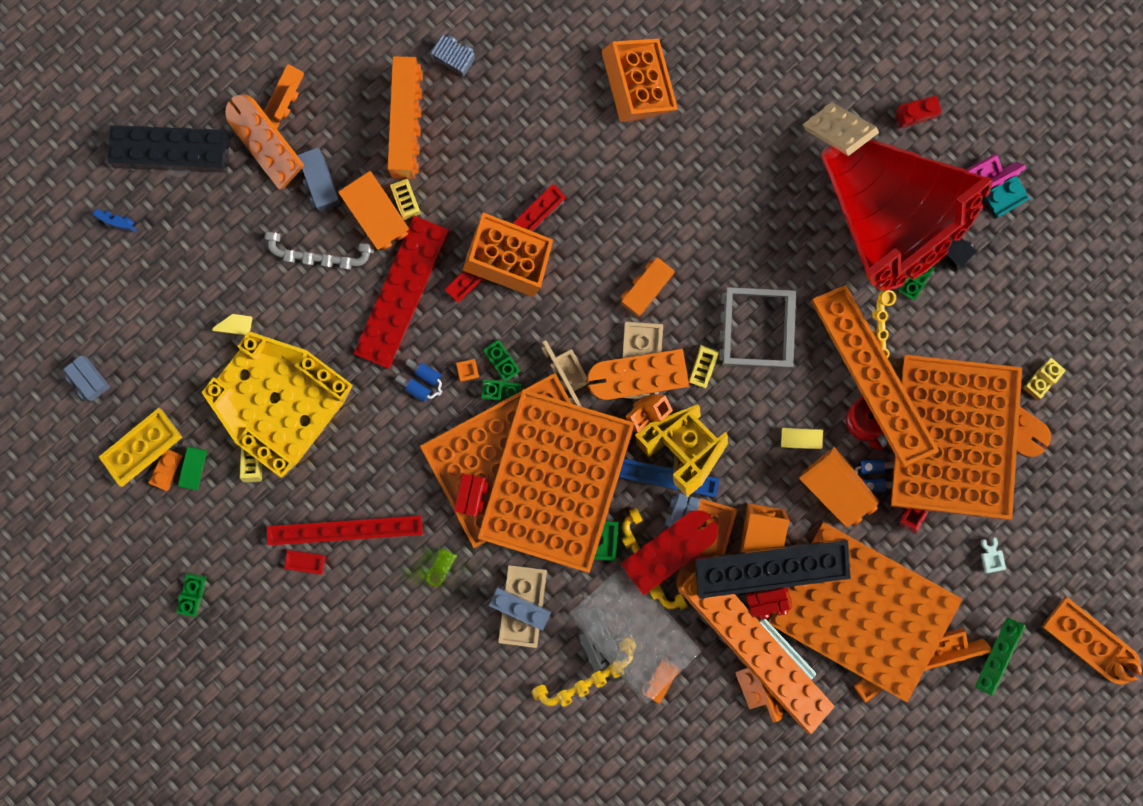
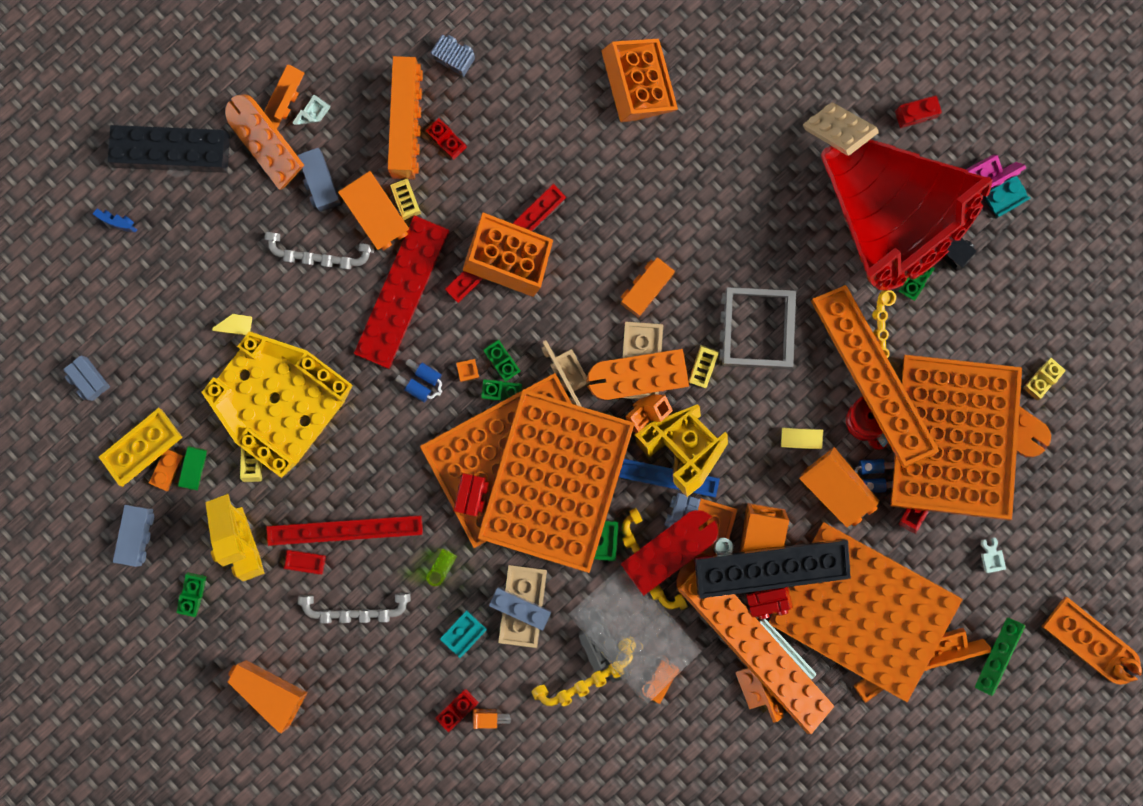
none -> sand blue brick [113,505,154,567]
none -> yellow wedge [205,494,265,582]
none -> orange slope [228,660,308,733]
none -> light aqua slope [293,95,331,125]
none -> light grey bar [298,593,411,623]
none -> red slope [425,118,467,160]
none -> red slope [435,688,479,732]
none -> teal plate [440,610,487,658]
none -> orange piece [472,708,511,729]
none -> light aqua tile [713,538,733,555]

